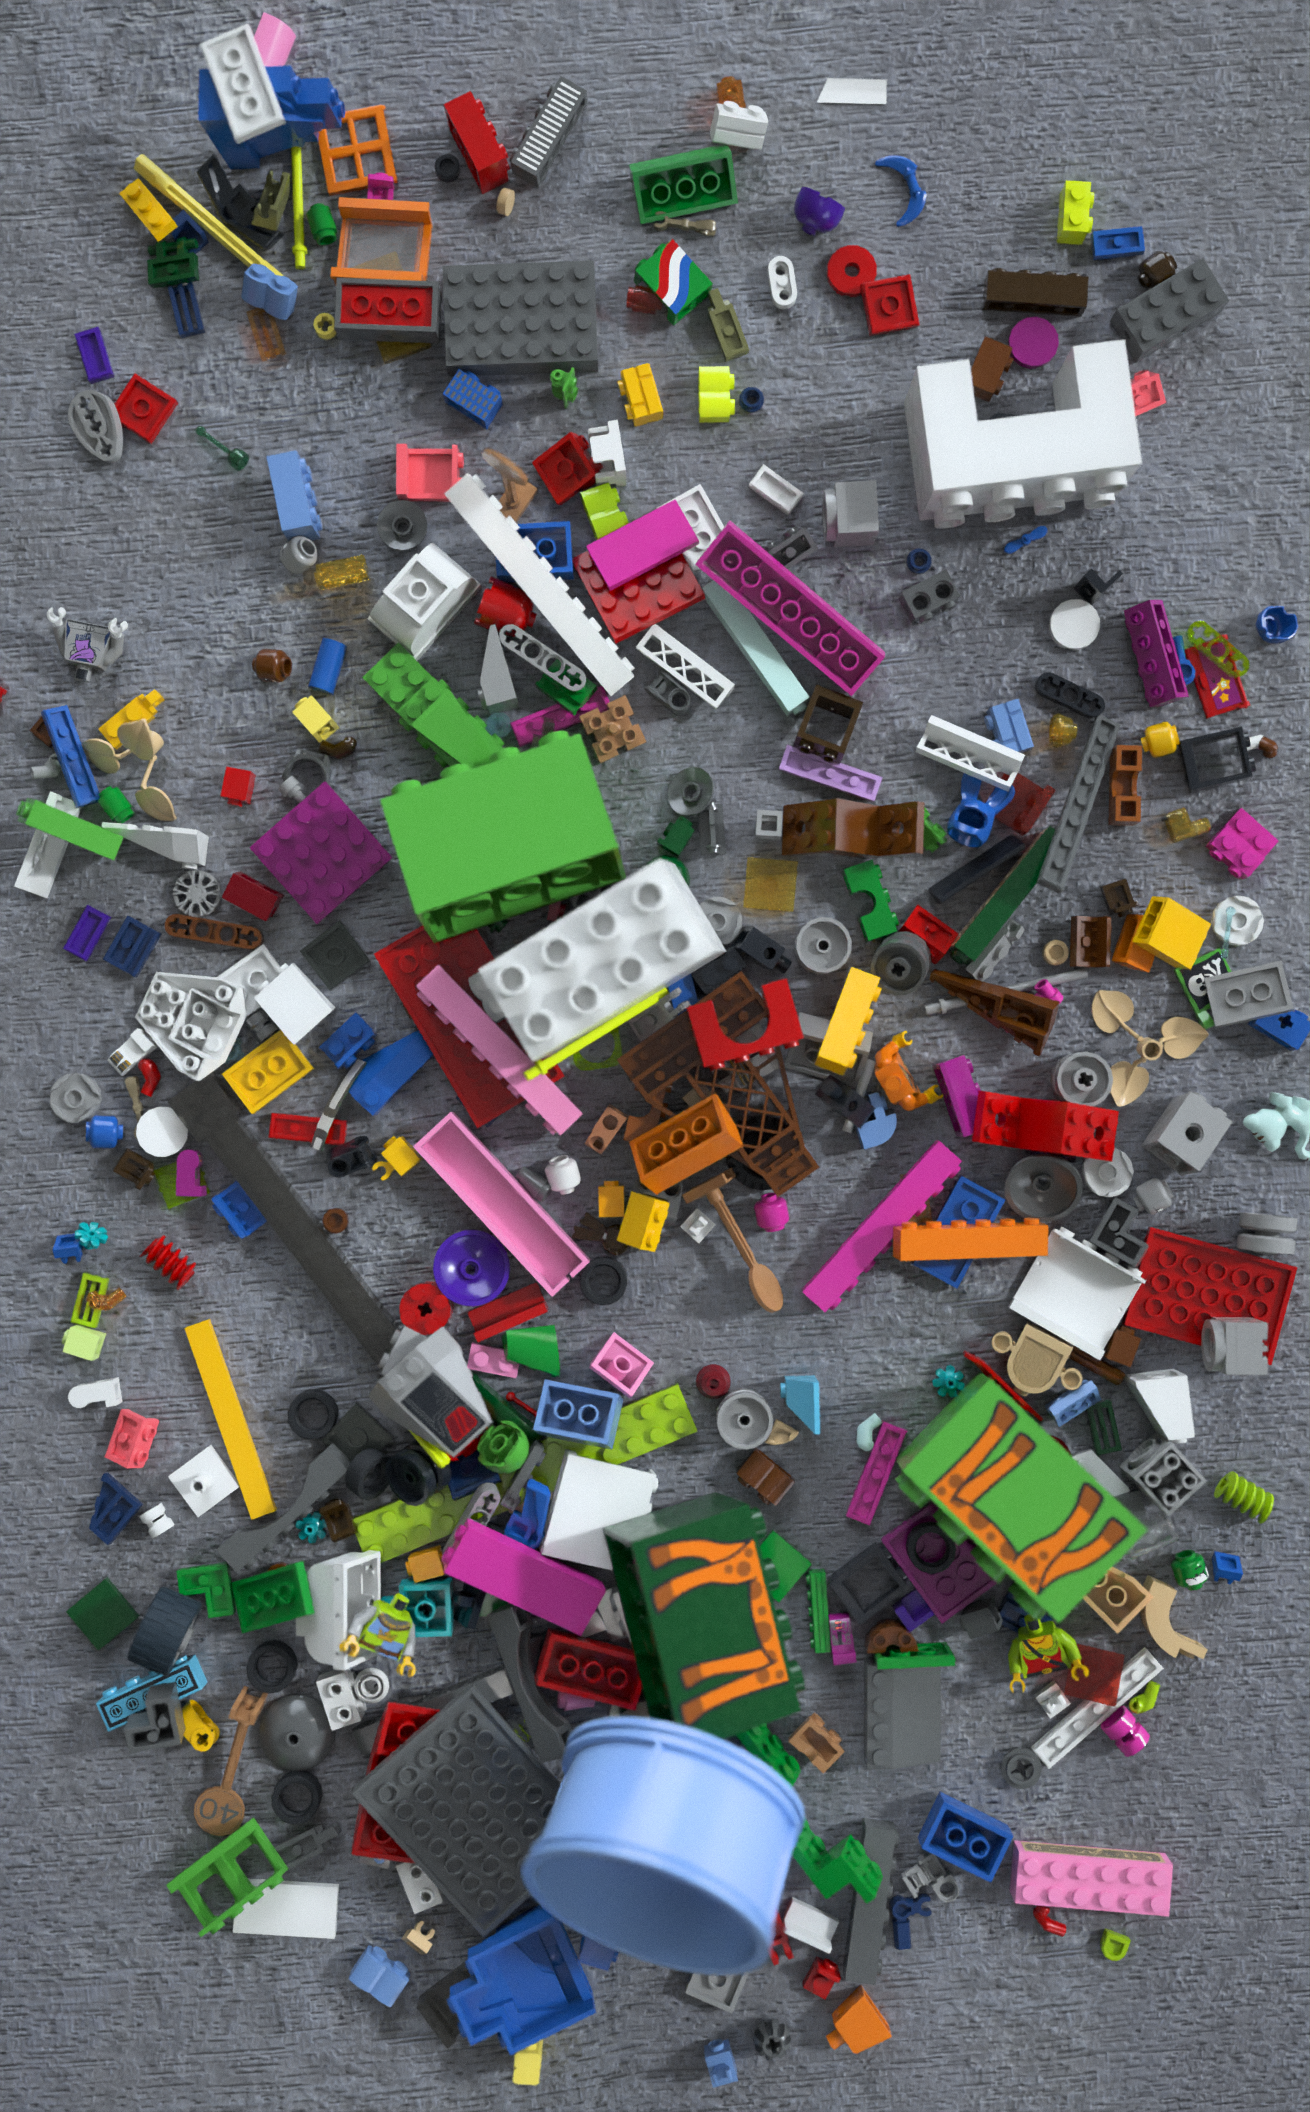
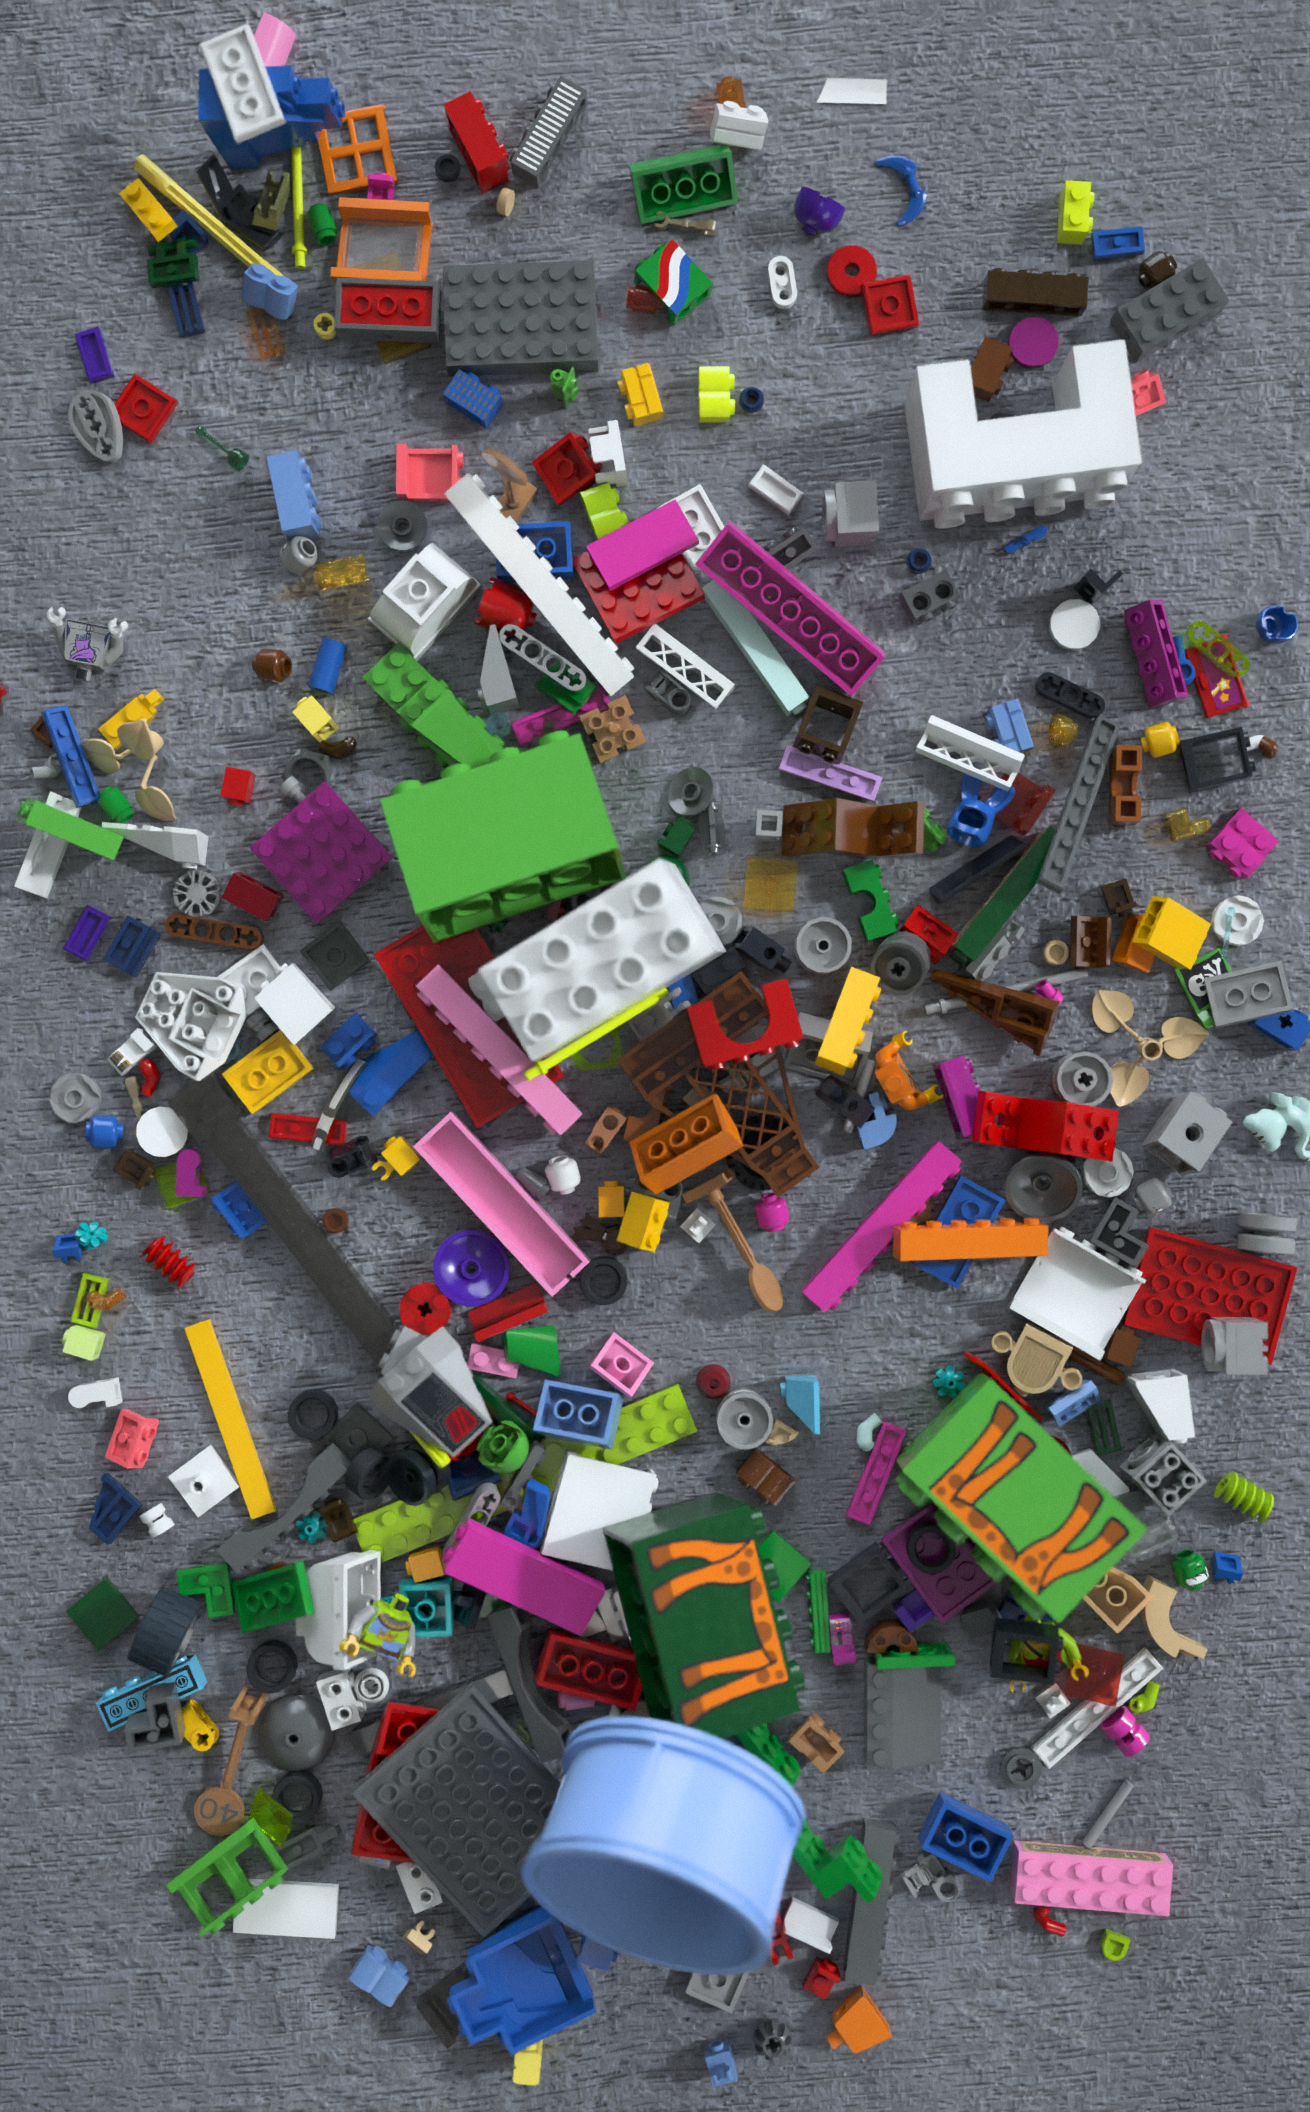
olive hinge [707,288,750,362] -> none
dark blue bar [889,1893,932,1950] -> none
none -> clear neon green piece [248,1789,293,1847]
none -> black window [989,1618,1063,1685]
none -> light grey bar [1082,1779,1134,1849]

